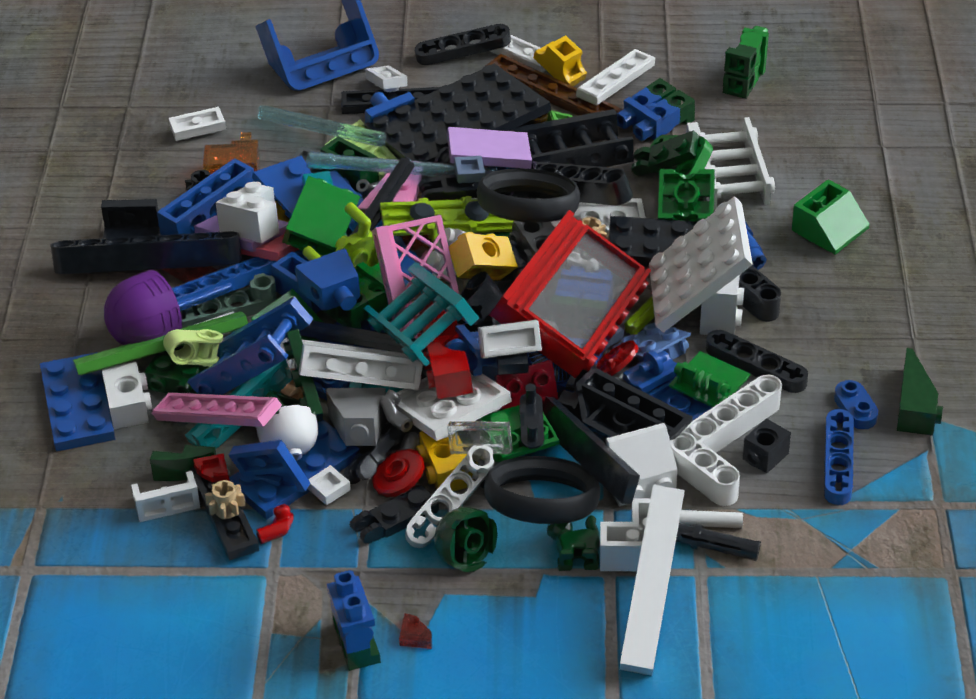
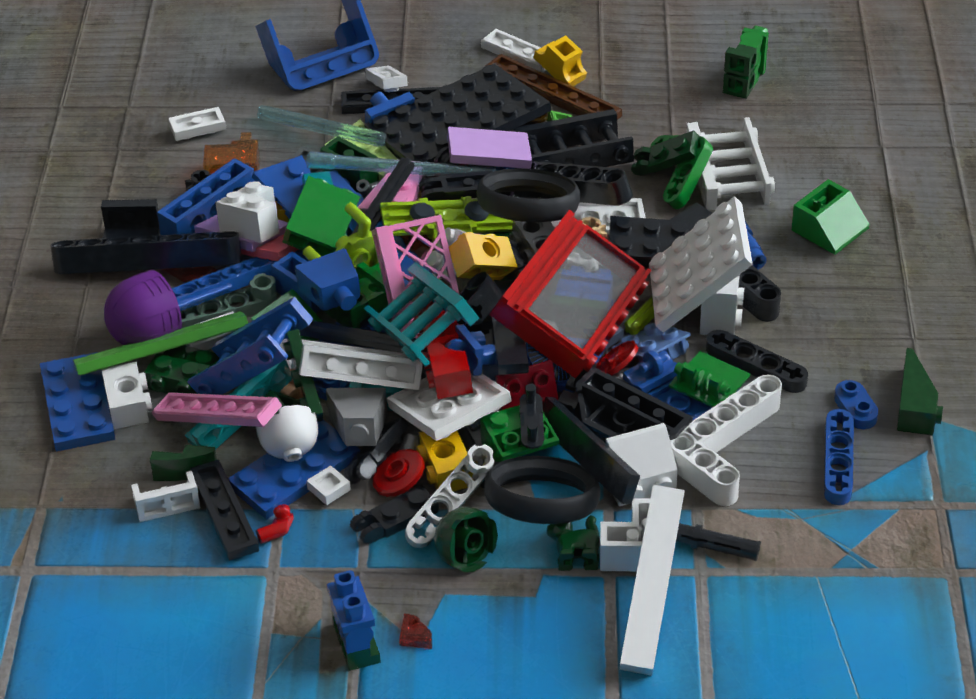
yellowish green piece [163,329,223,367] -> none
red tile [193,453,230,483] -> none
tan gear [205,480,245,519] -> none
blue wing [228,440,310,492] -> none
flat silver arm [380,390,413,432] -> none
black beam [414,24,511,65] -> none
clear tile [447,421,513,454] -> none
sand blue plate [454,156,485,183] -> none
white tile [478,320,542,358] -> none
white tile [576,49,655,105] -> none
blue hips [617,78,695,141] -> none
green brick [658,169,715,222] -> none
white piece [679,510,743,528] -> none
black brick [743,418,791,473] -> none

